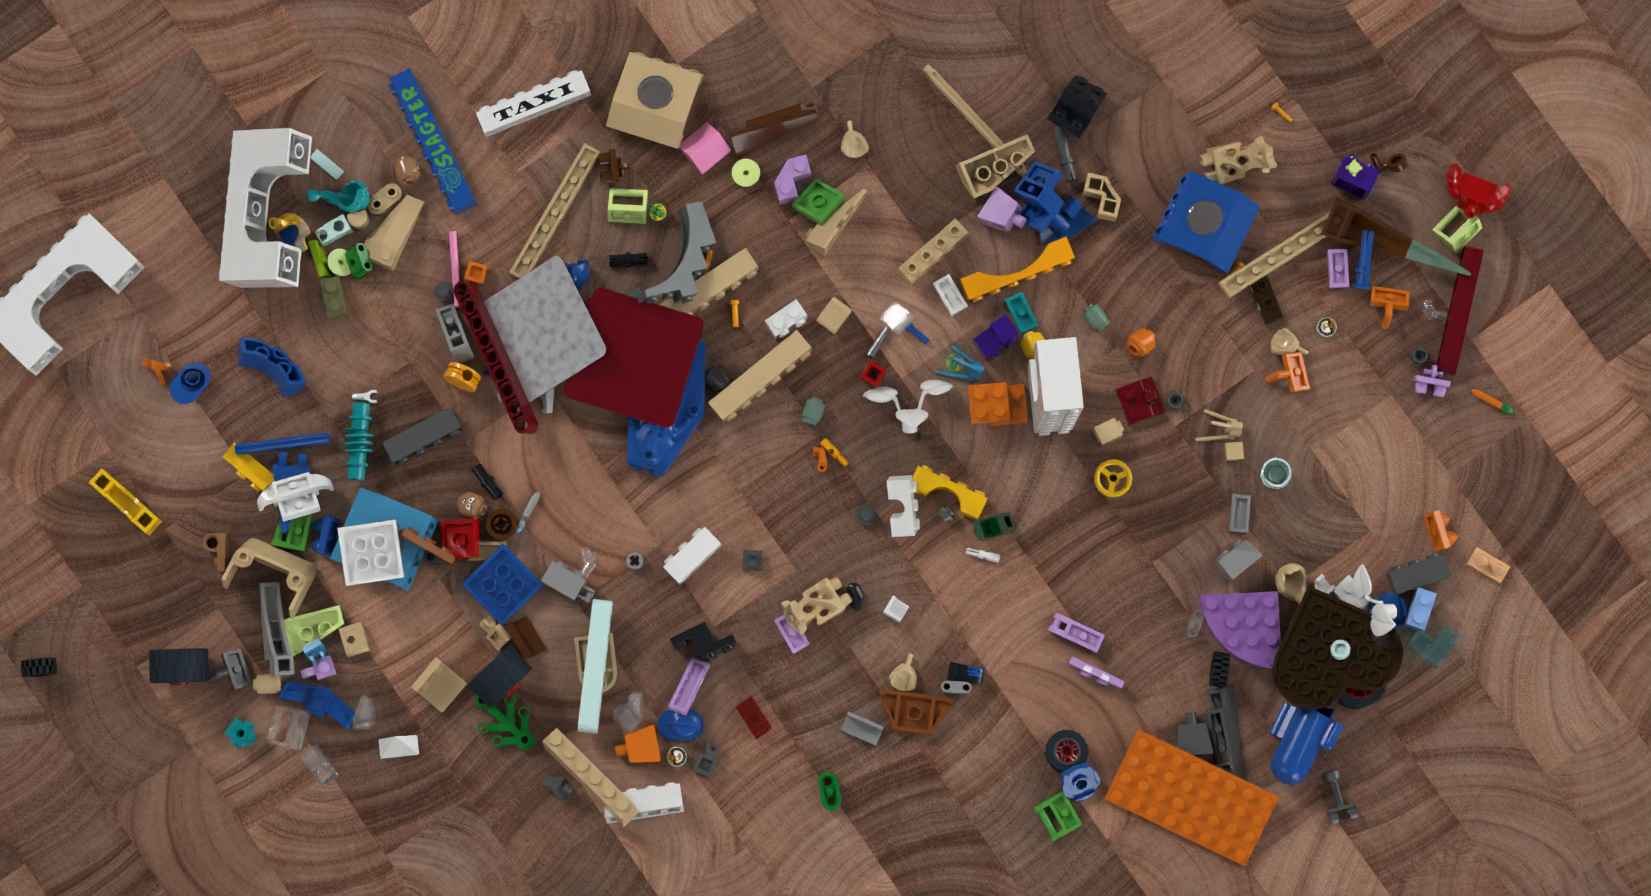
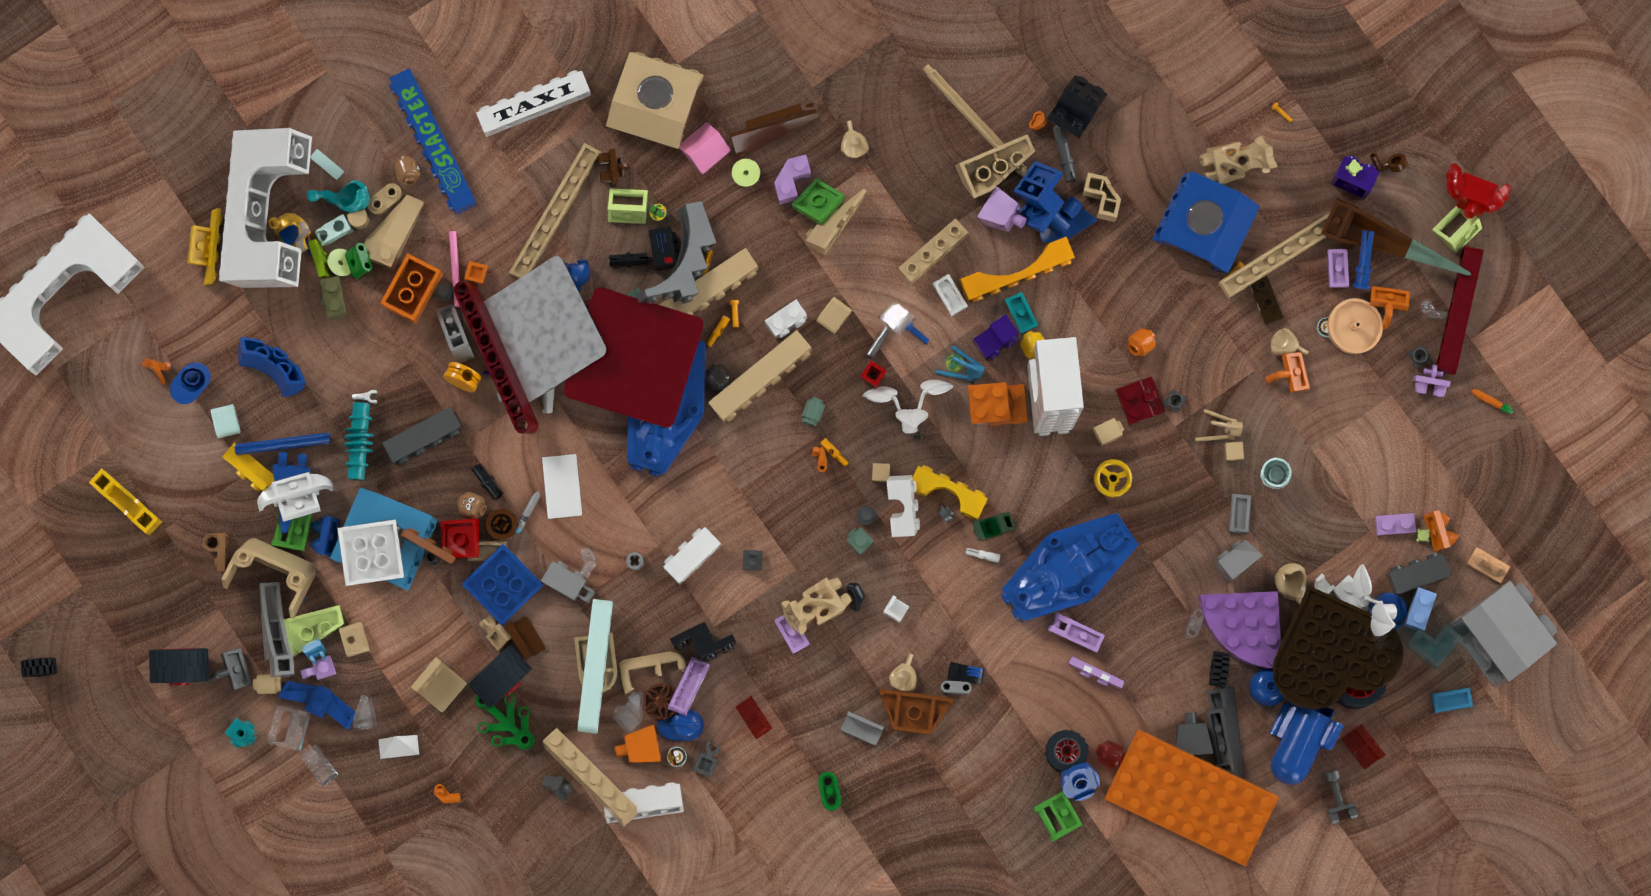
sand green brick [1083,303,1110,332] -> none
light aqua tile [1331,640,1350,660] -> none
none -> yellow bracket [187,208,223,286]
none -> light aqua piece [211,404,241,439]
none -> orange brick [380,253,443,324]
none -> orange arm [434,784,461,804]
none -> white sticker [542,454,582,519]
none -> tan piece [619,651,687,695]
none -> copper wheel [643,683,676,720]
none -> black brick [648,227,679,271]
none -> light orange pin [706,315,730,347]
none -> sand green brick [846,527,874,557]
none -> tan piece [872,463,890,482]
none -> blue container [1000,513,1139,623]
none -> orange piece [1029,111,1047,130]
none -> clear red head [1095,740,1126,769]
none -> blue cylinder [1249,669,1284,707]
none -> light nougat piece [1327,298,1383,354]
none -> clear red panel [1341,724,1386,769]
none -> lavender plate [1375,513,1416,536]
none -> yellowish green piece [1416,529,1430,543]
none -> dark azure tile [1431,687,1473,713]
none -> light grey slope [1448,581,1557,687]

